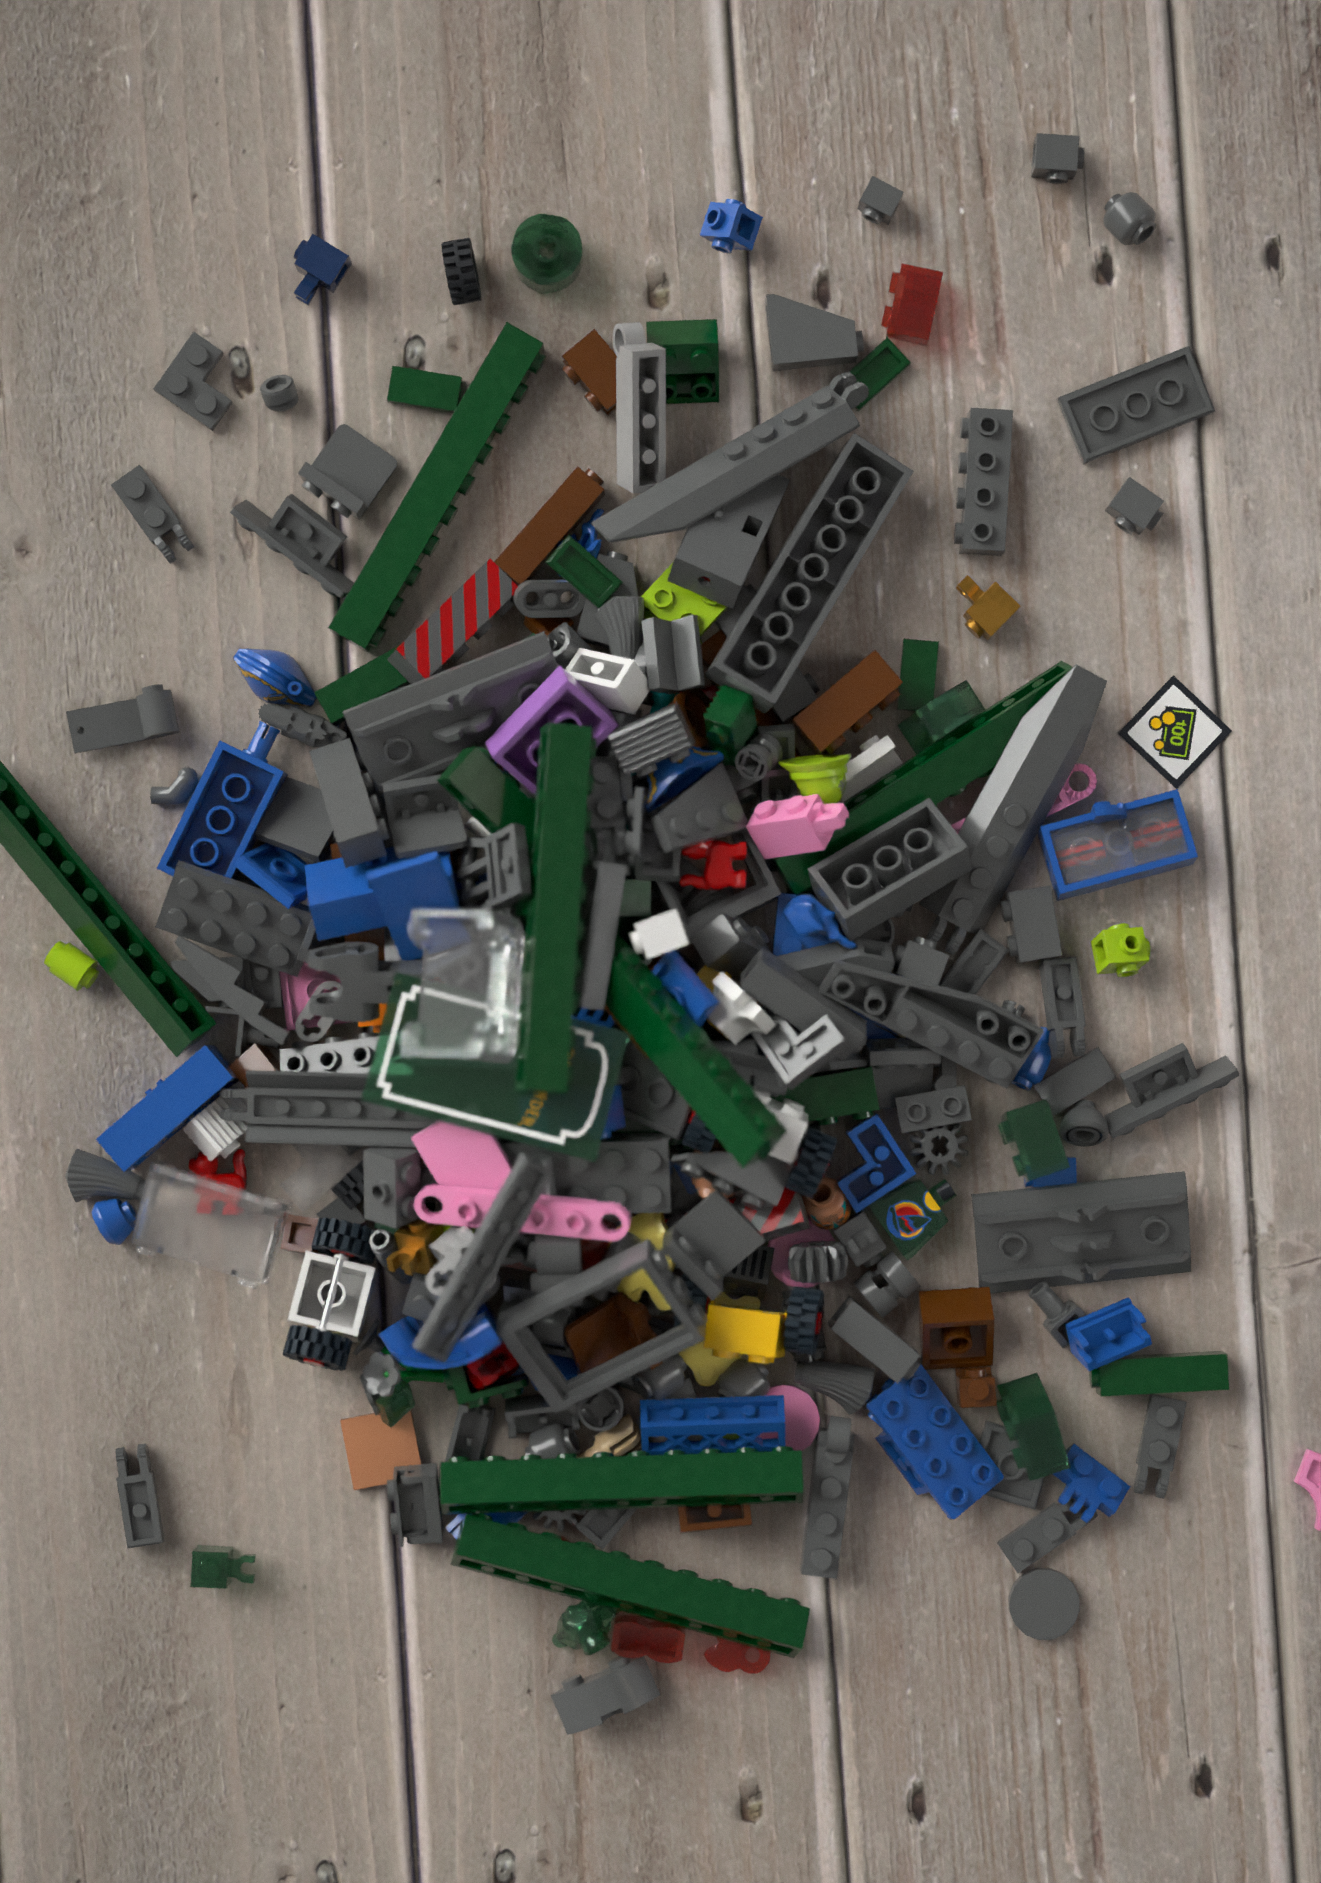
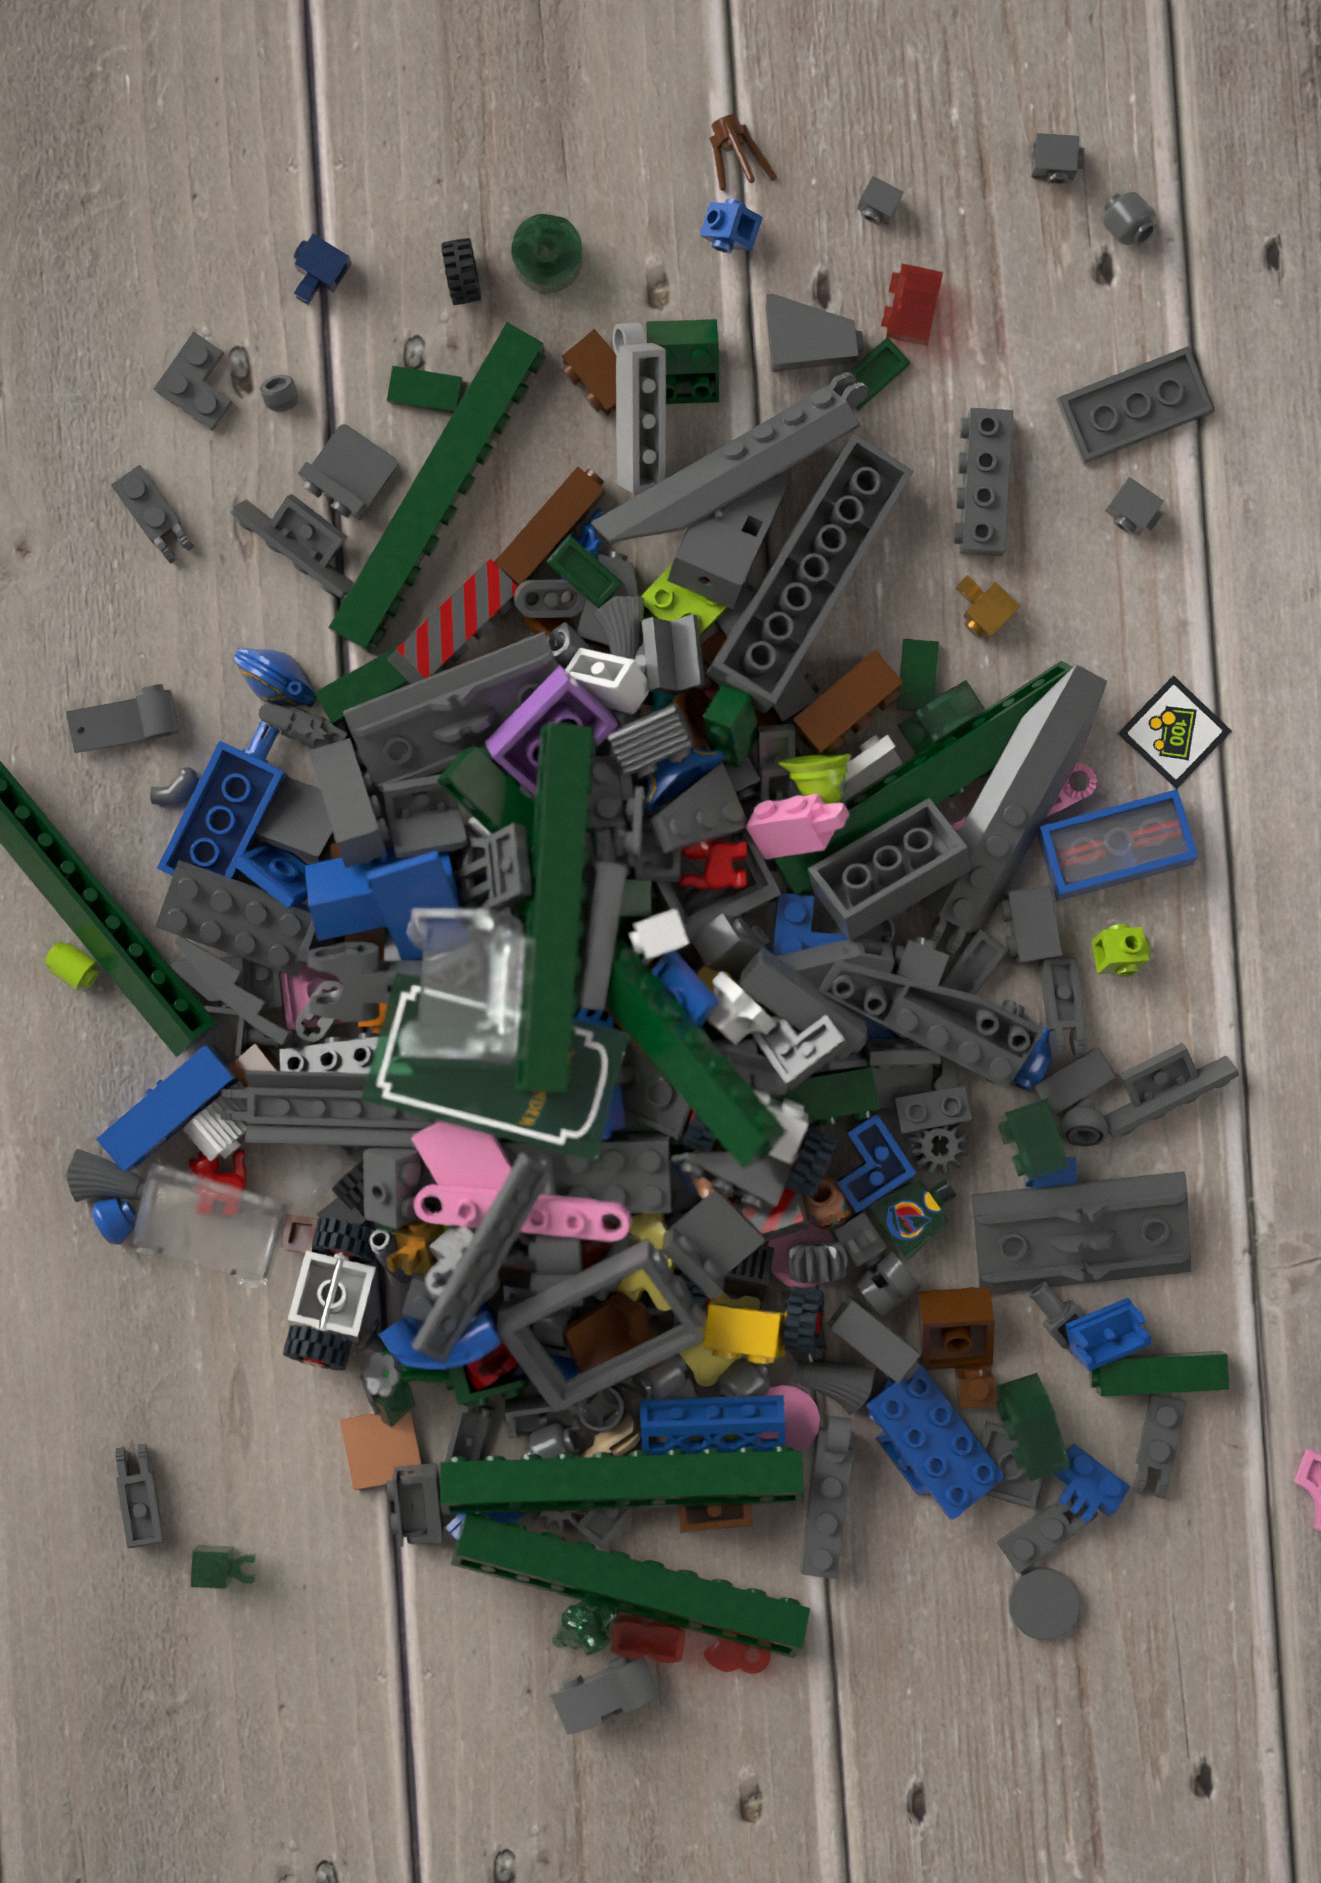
dark grey wheel [735,734,783,781] -> none
blue piece [784,894,857,949] -> none
blue tile [1091,801,1128,823] -> none
none -> reddish brown plant [709,114,777,191]

